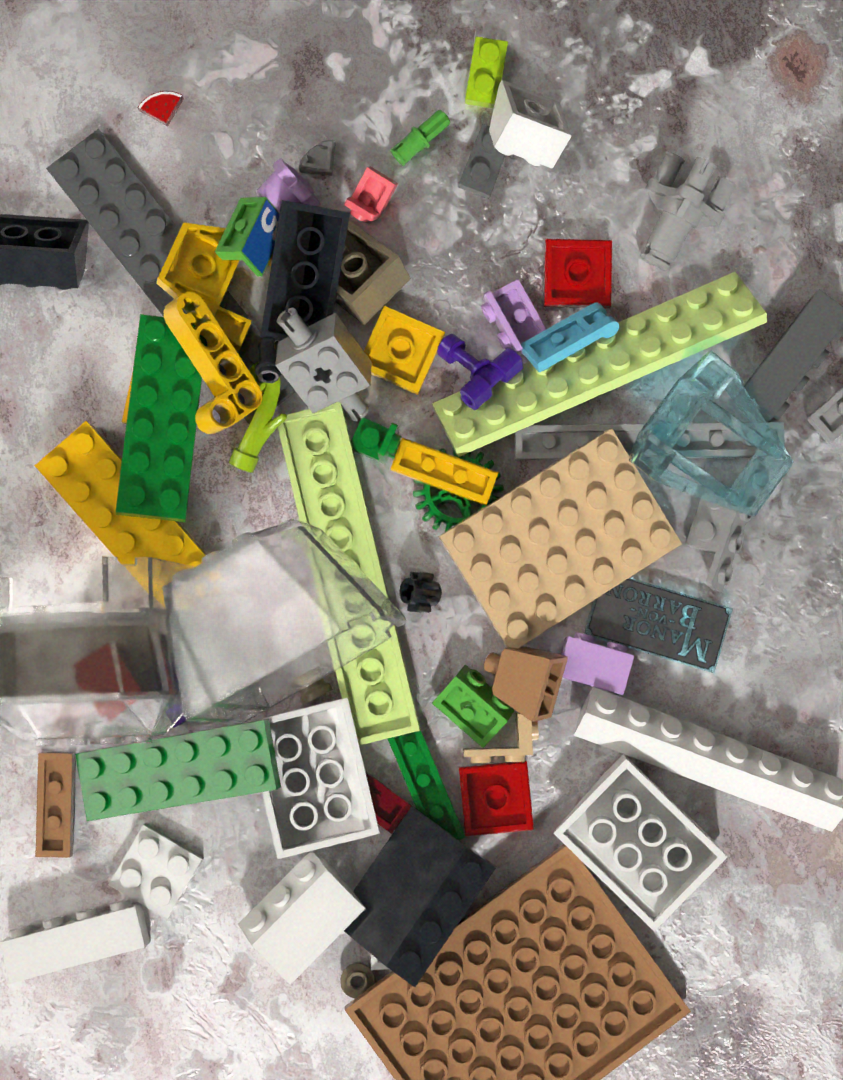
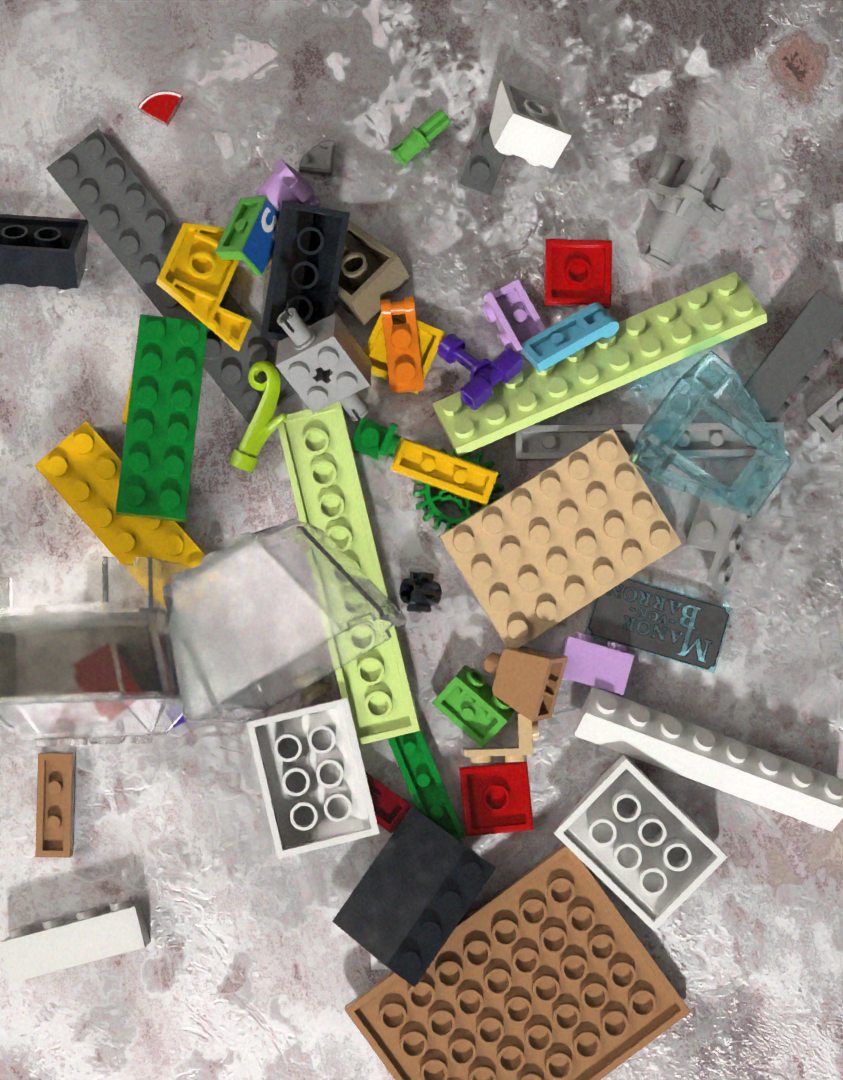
plate [75,719,281,821] -> none
white plate [108,823,204,919] -> none
yellow beam [163,292,263,434] -> none
white slope [238,851,366,985] -> none
black pin [255,338,282,383] -> none
dark tan plate [340,963,375,999] -> none
coral bracket [344,166,398,222] -> none
lime plate [465,36,508,109] -> none
none -> orange plate [380,296,424,394]

